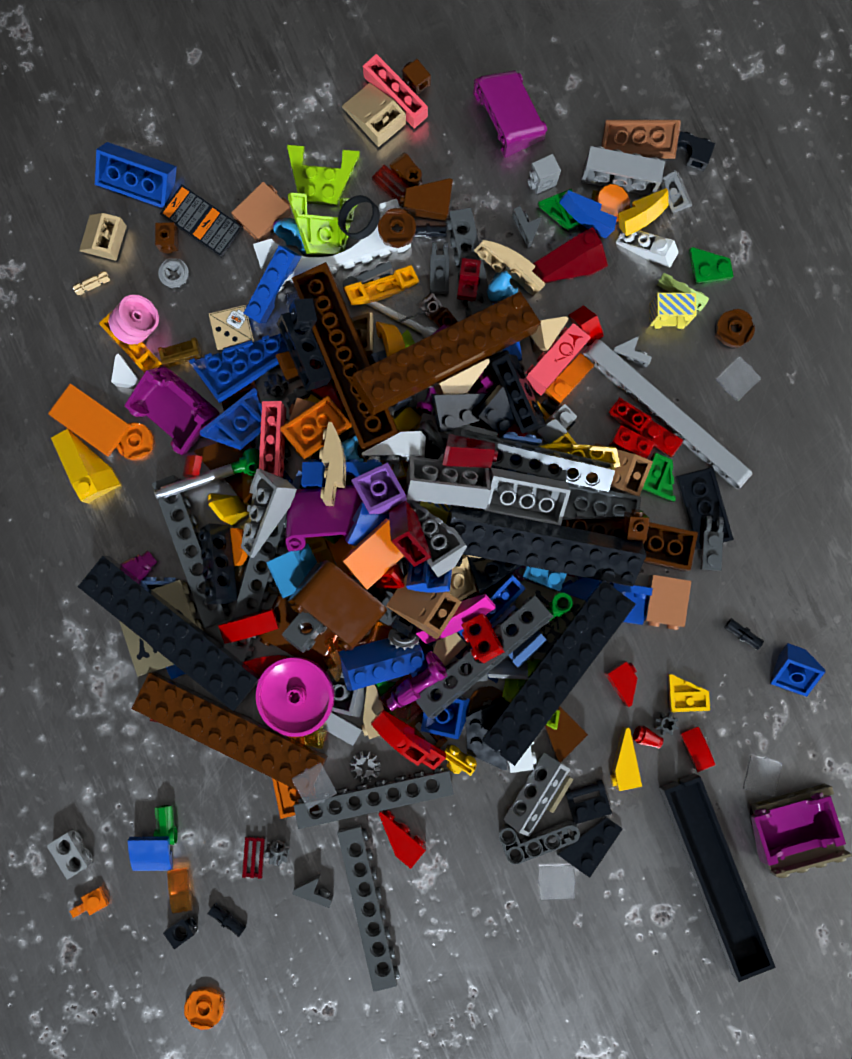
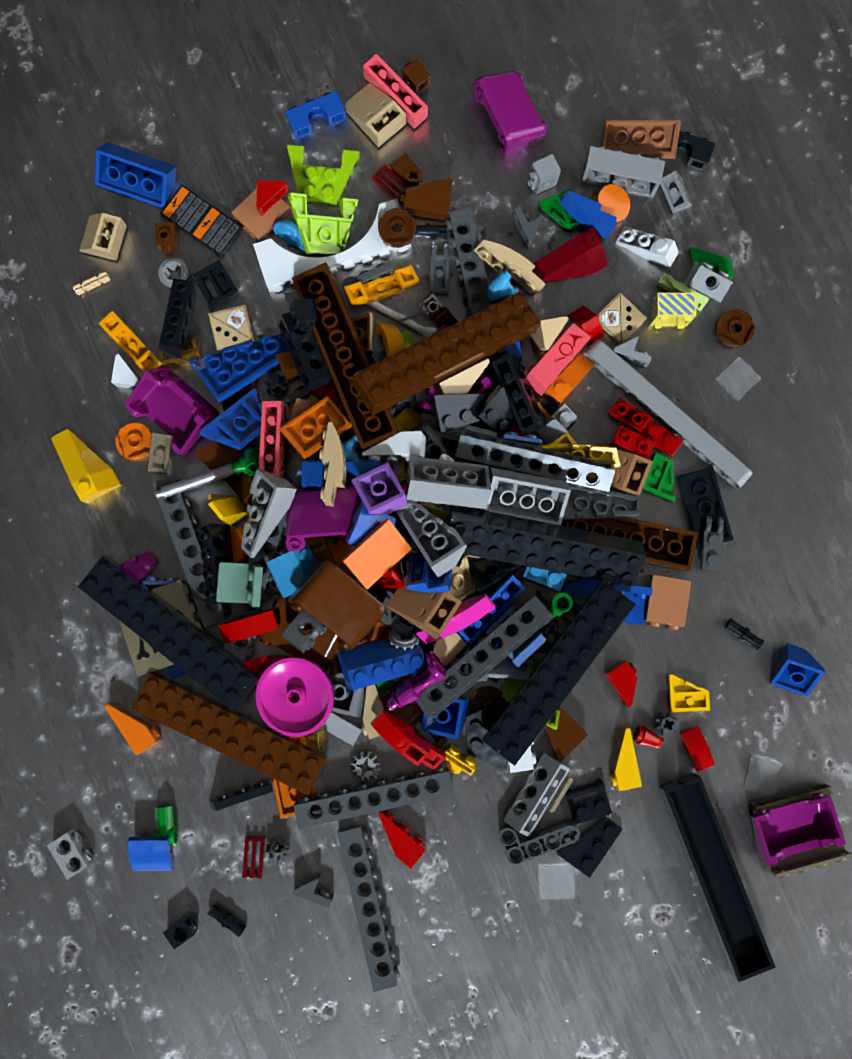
orange tile [48,383,131,457] -> none
orange plate [70,886,109,918] -> none
bright pink wheel [108,295,159,344] -> none
clear orange slope [167,868,193,914] -> none
red slope [183,455,202,477] -> none
orange tile [184,987,225,1030] -> none
blue arch [243,245,302,323] -> none
clear piece [292,763,337,809] -> none
clear orange slope [323,638,342,682] -> none
black tyre [338,195,380,240] -> none
dark red slope [389,501,431,567] -> none
dark red slope [442,434,498,468] -> none
dark red slope [457,258,481,302] -> none
red brick [462,613,505,663] -> none
yellow slope [618,188,669,236] -> none
reddish brown brick [622,509,650,541] -> none
none -> orange slope [104,703,160,756]
none -> dark tan plate [147,433,171,474]
none -> black brick [159,279,196,359]
none -> black plate [191,260,239,310]
none -> black wing [209,781,273,811]
none -> sand green bracket [216,562,263,607]
none -> red slope [256,180,289,216]
none -> blue arch [285,91,347,139]
none -> tile [597,293,647,345]
none -> light grey brick [684,261,733,303]

